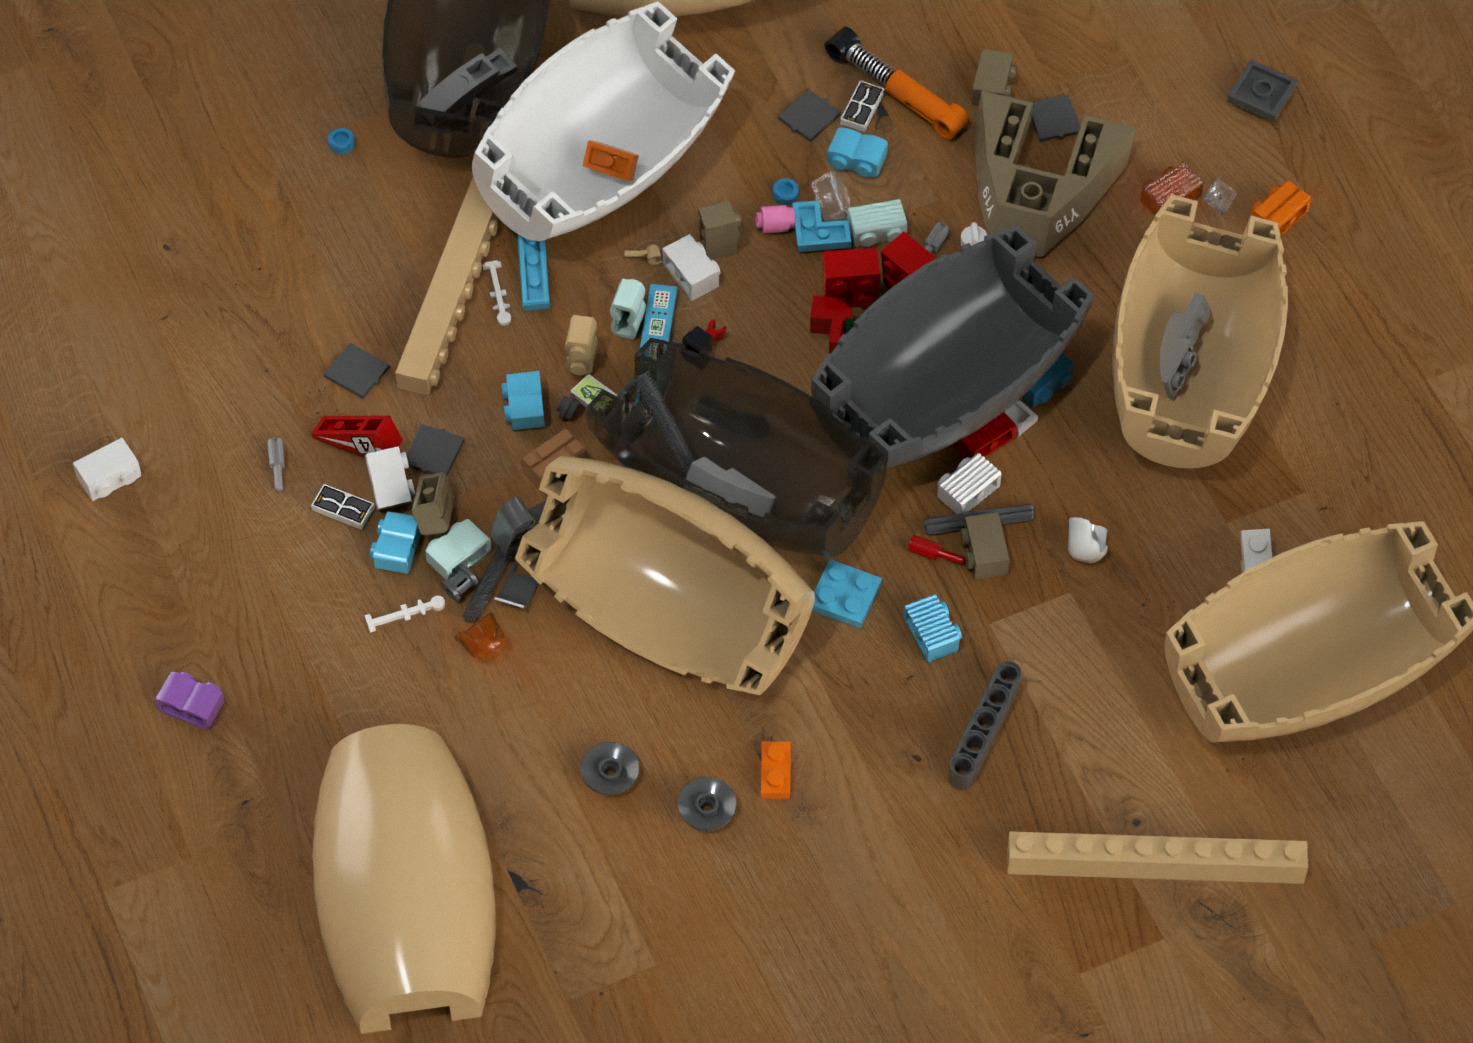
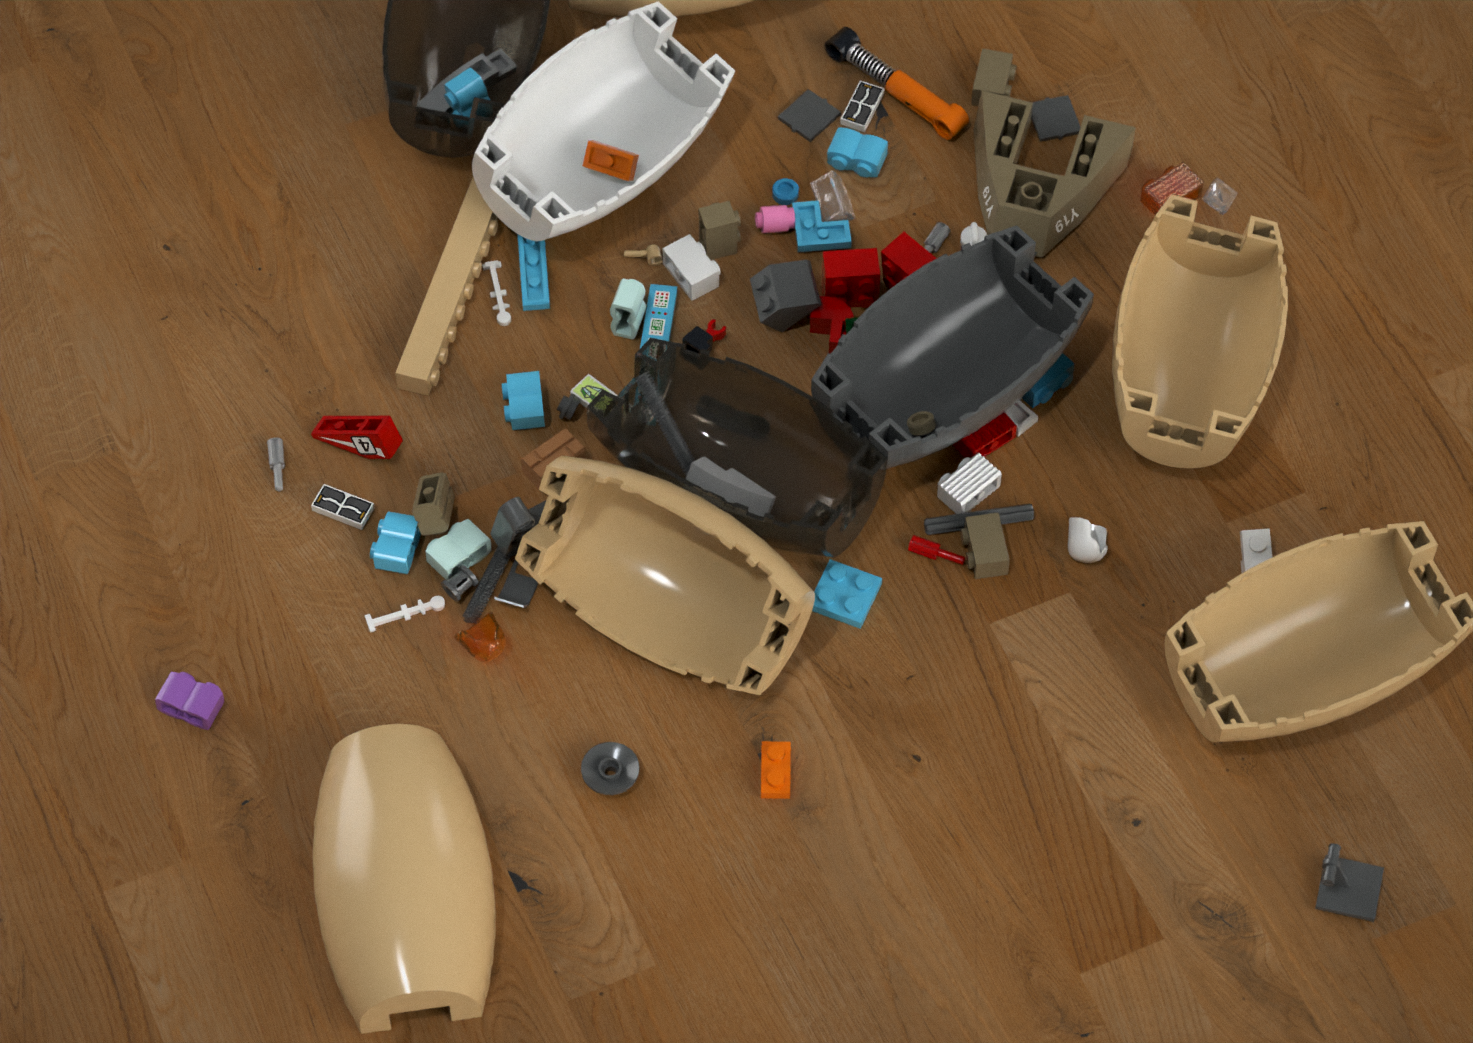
white brick [73,438,142,501] -> none
dark grey piece [324,343,390,399] -> none
dark azure tile [328,128,355,155] -> none
white brick [365,446,415,510] -> none
dark grey piece [406,424,464,475] -> none
tan brick [565,315,598,376] -> none
dark grey dish [678,777,736,831] -> none
light aqua brick [847,199,907,247] -> none
medium azure brick [903,594,962,663] -> none
dark grey beam [948,661,1022,790] -> none
tan brick [1007,832,1308,884] -> none
light grey slope [1160,293,1210,399] -> none
dark grey plate [1227,60,1298,122] -> none
orange brick [1250,180,1311,237] -> none
none -> medium azure brick [444,67,494,131]
none -> dark grey slope [750,259,821,332]
none -> dark tan tile [907,411,936,436]
none -> dark grey plate [1315,843,1384,922]

